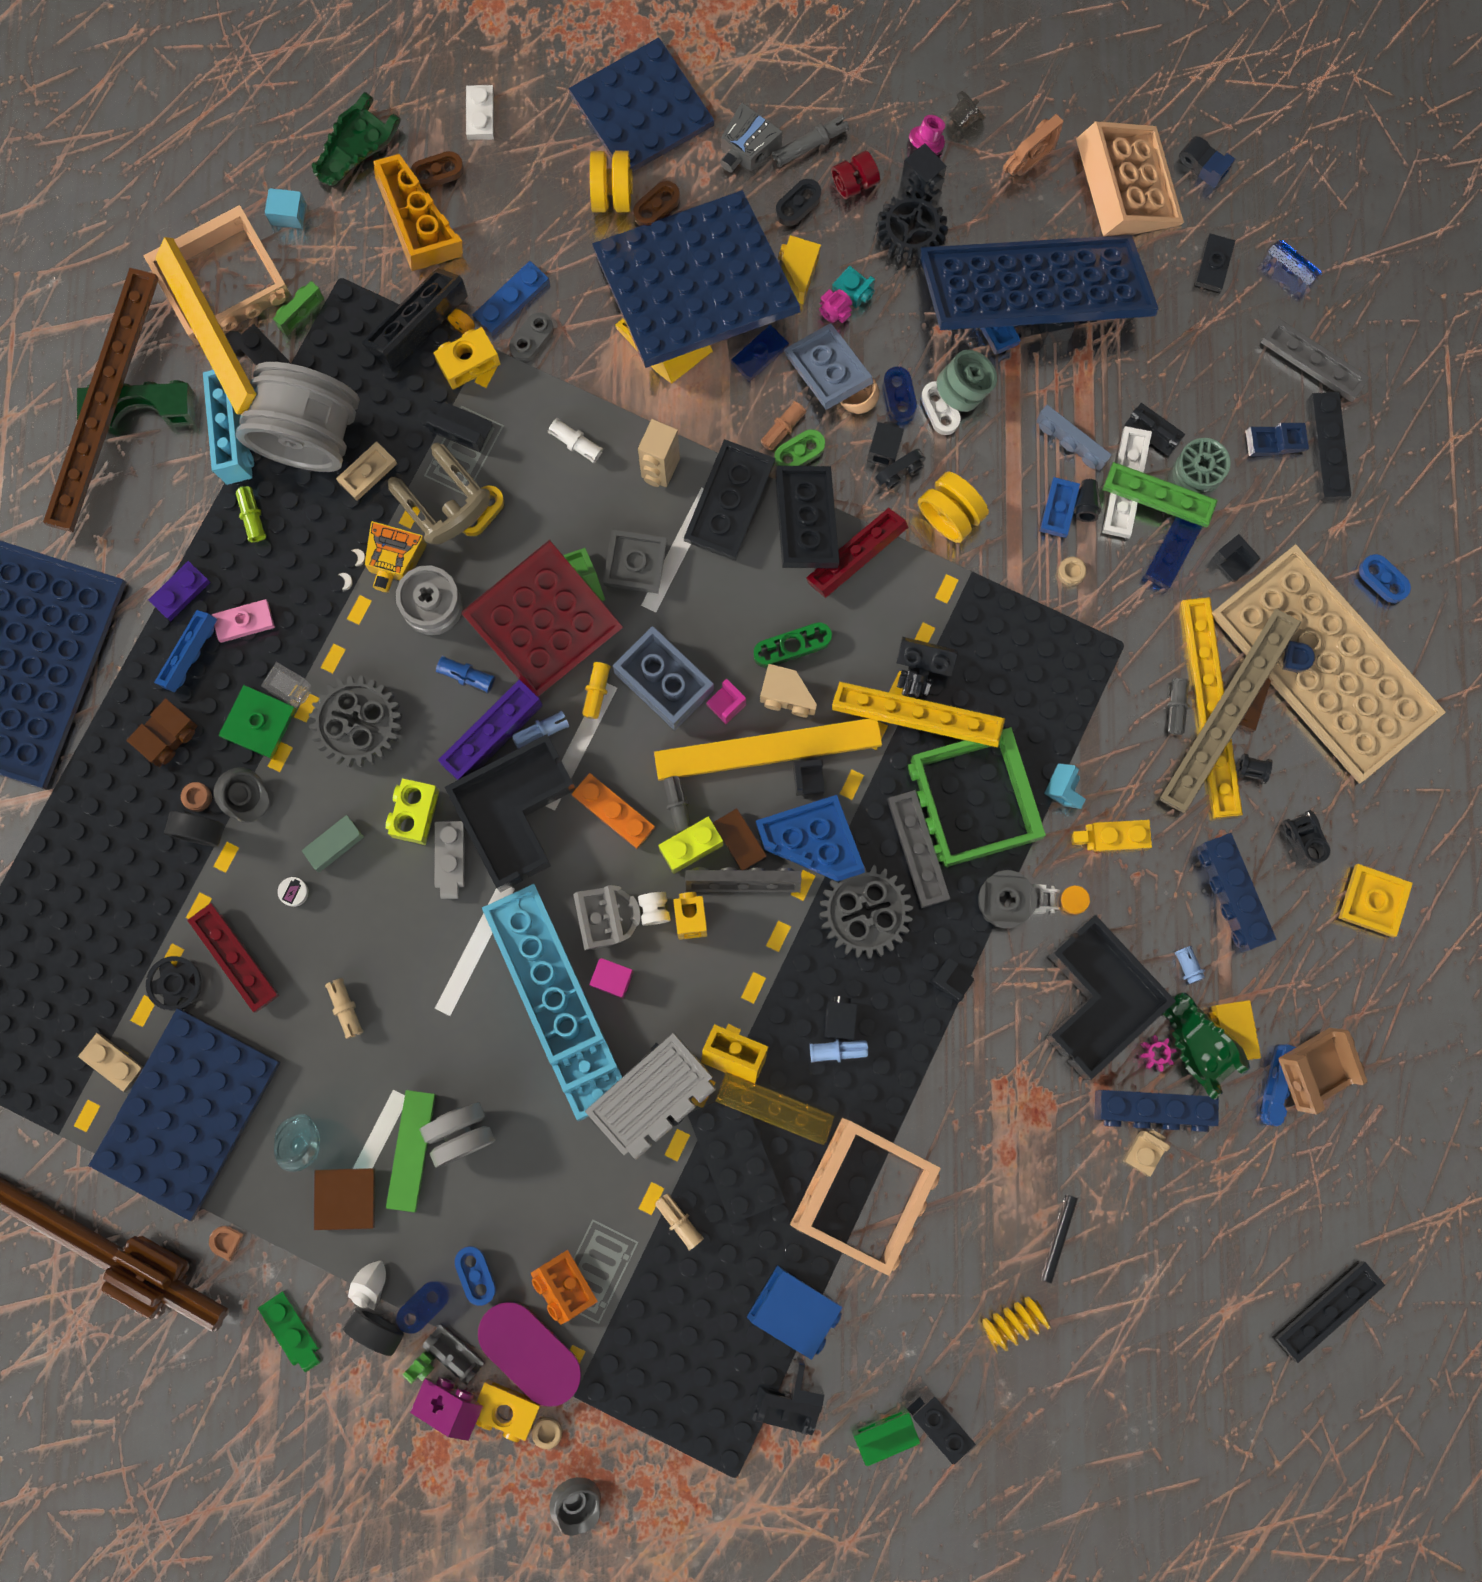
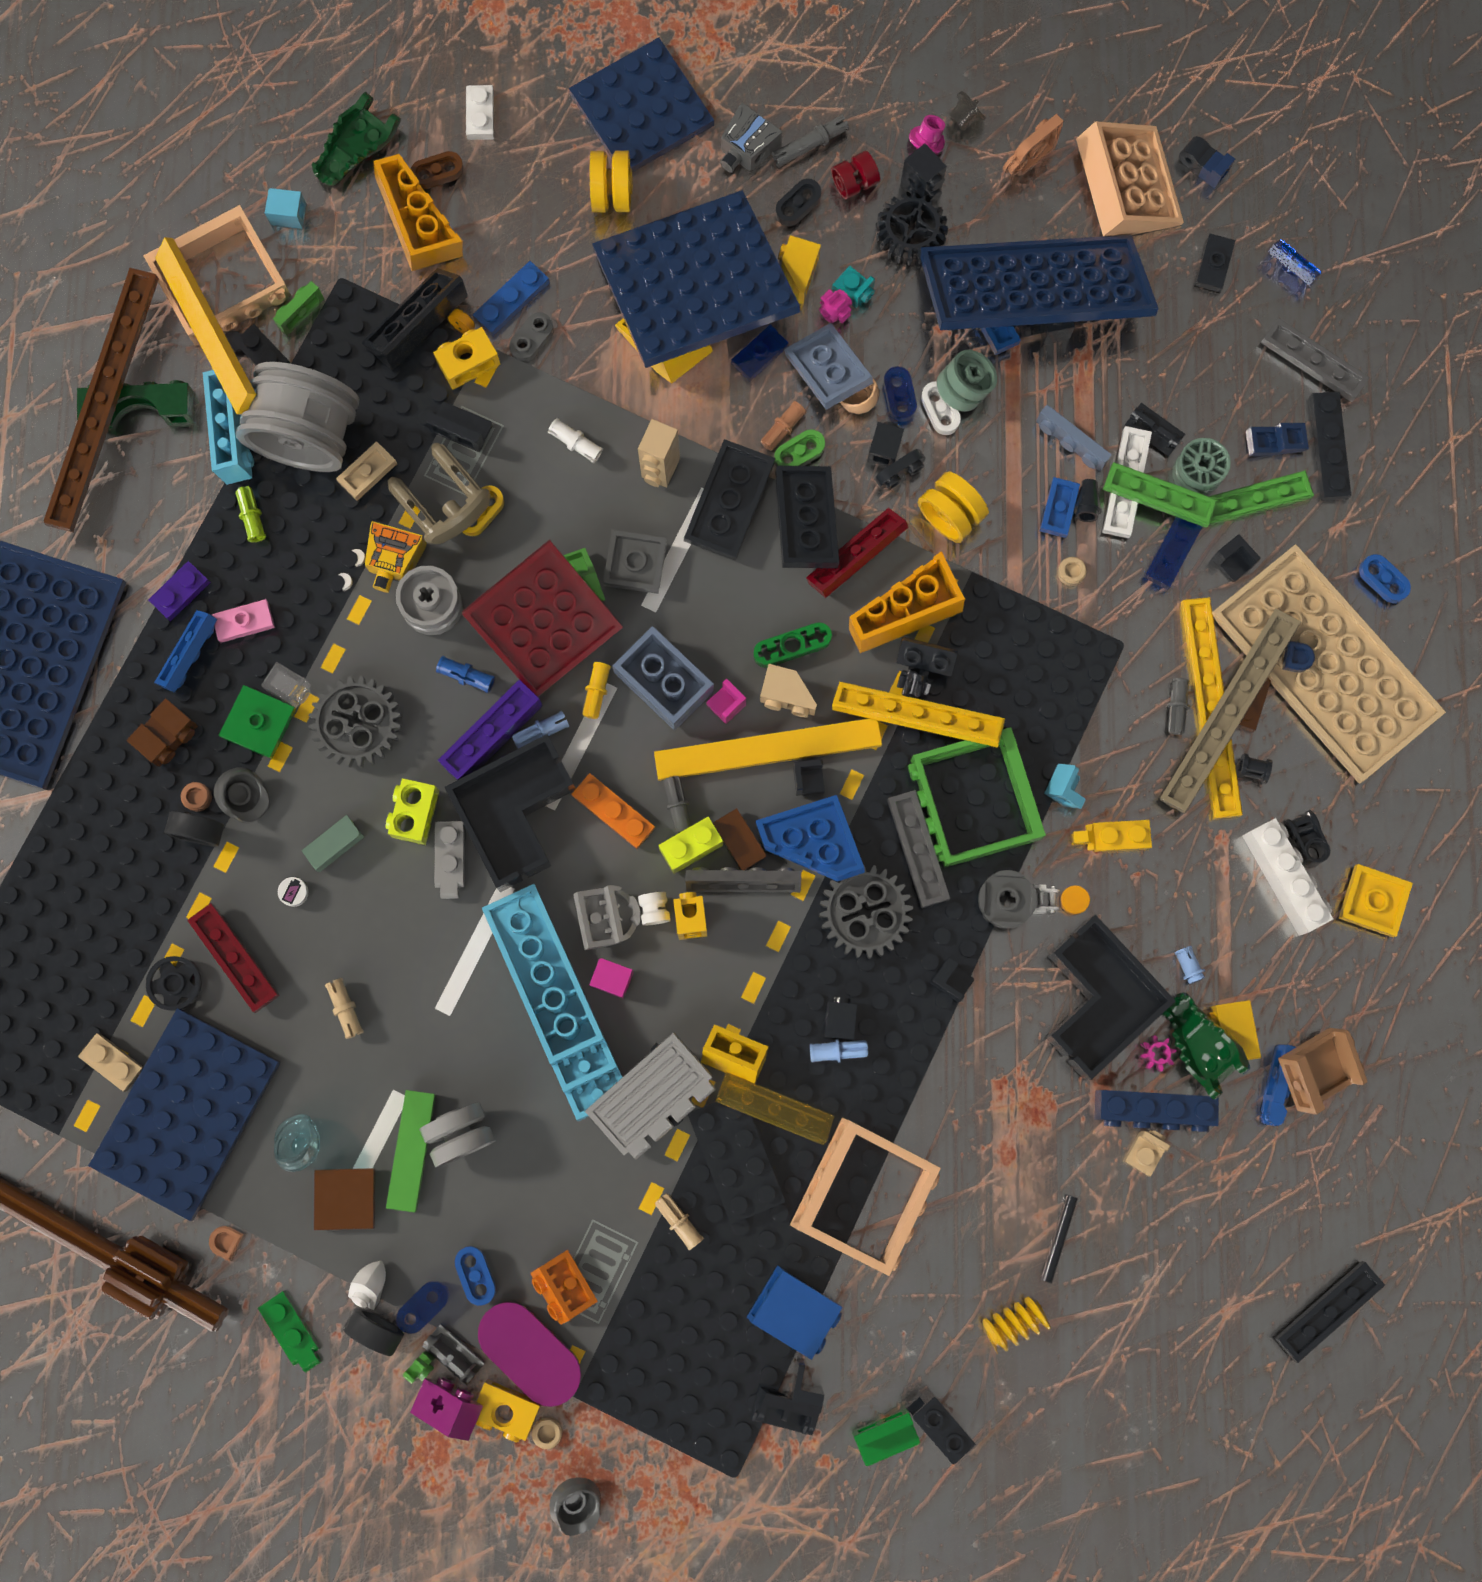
reddish brown plate [633,181,680,226] -> none
dark blue brick [1197,833,1277,953] -> none
none -> light orange wedge [849,551,965,653]
none -> bright green tile [1208,470,1314,526]
none -> white brick [1242,818,1333,936]

